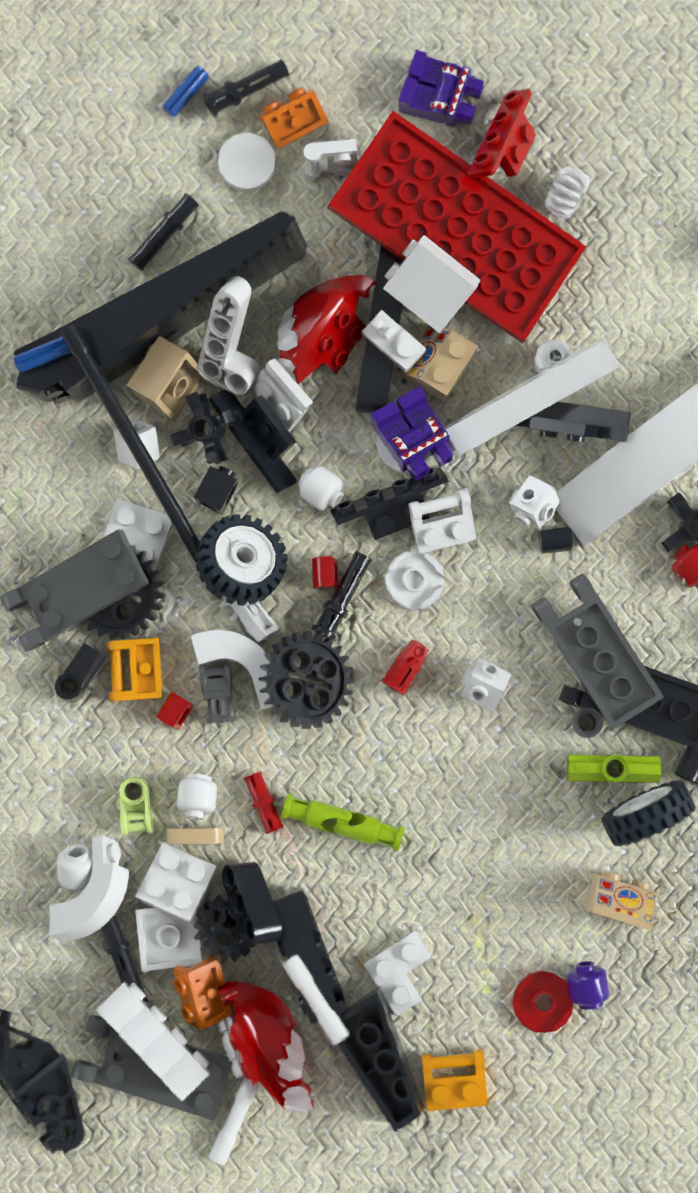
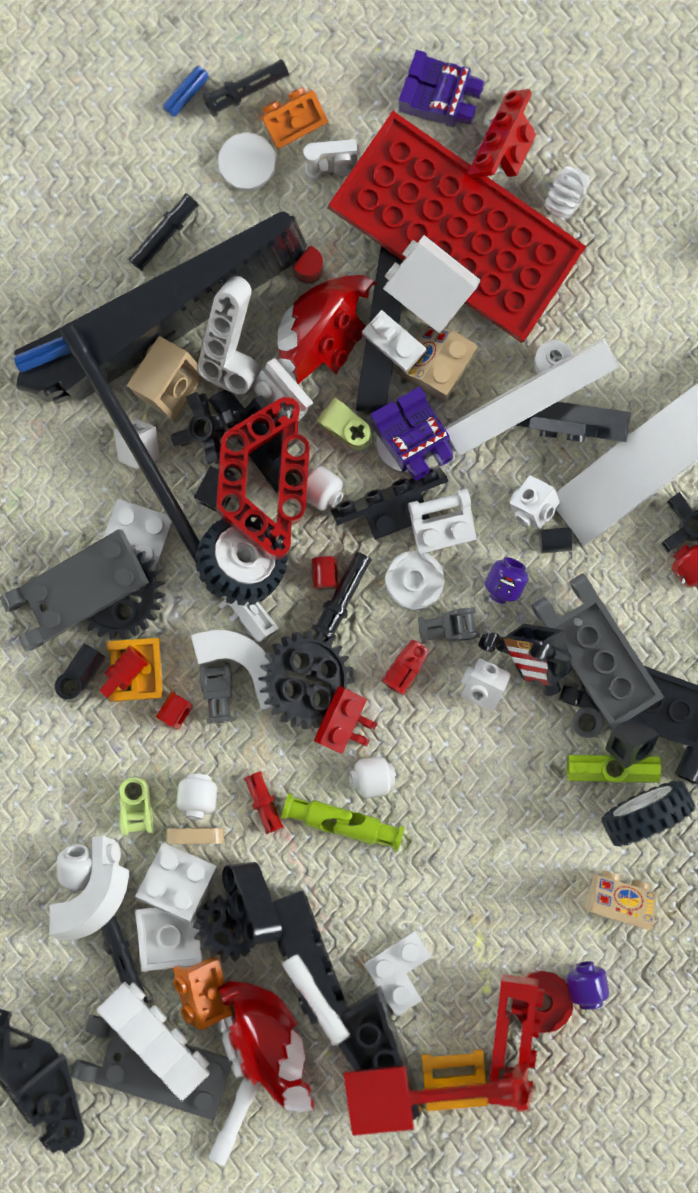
none -> red hinge [99,645,150,698]
none -> red piece [216,397,310,560]
none -> red brick [293,245,323,284]
none -> red hinge [314,686,378,754]
none -> yellowish green piece [316,398,372,451]
none -> red piece [343,1063,532,1136]
none -> white head [349,757,395,798]
none -> dark grey connector [418,607,480,644]
none -> black torso [478,623,572,696]
none -> dark purple head [485,557,529,604]
none -> red brick [487,974,544,1108]
none -> black brick [605,716,659,769]

